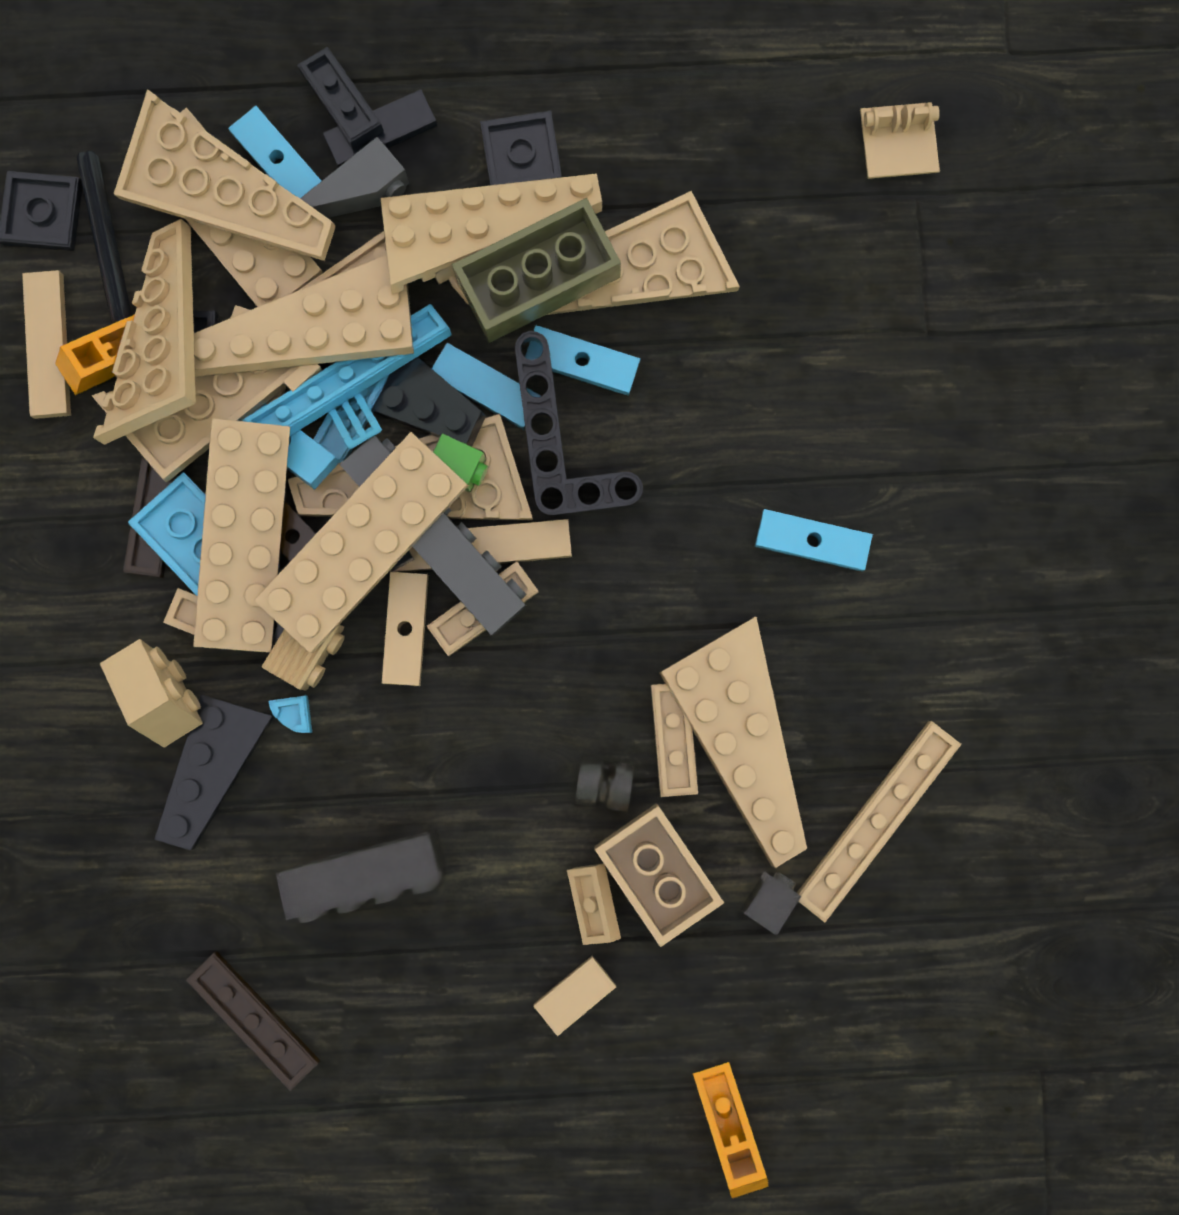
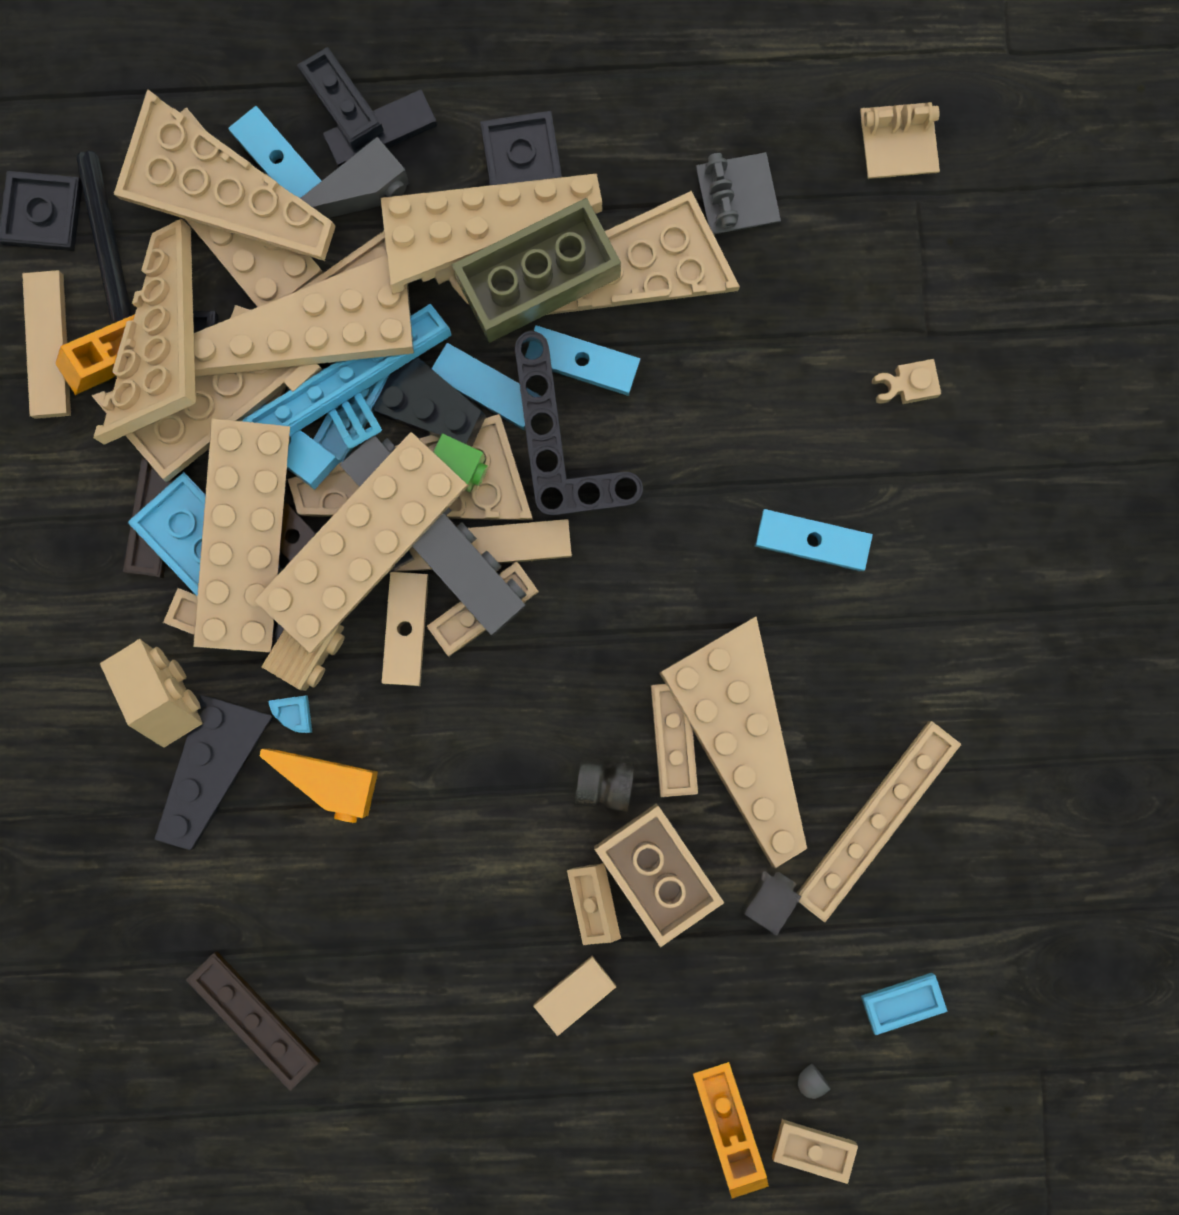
clear smoke brick [276,829,448,924] -> none
none -> light orange slope [259,748,378,823]
none -> dark grey hinge [696,152,781,235]
none -> tan plate [772,1119,858,1184]
none -> dark grey hinge [798,1063,831,1099]
none -> medium azure tile [861,973,948,1035]
none -> tan plate [872,359,941,404]

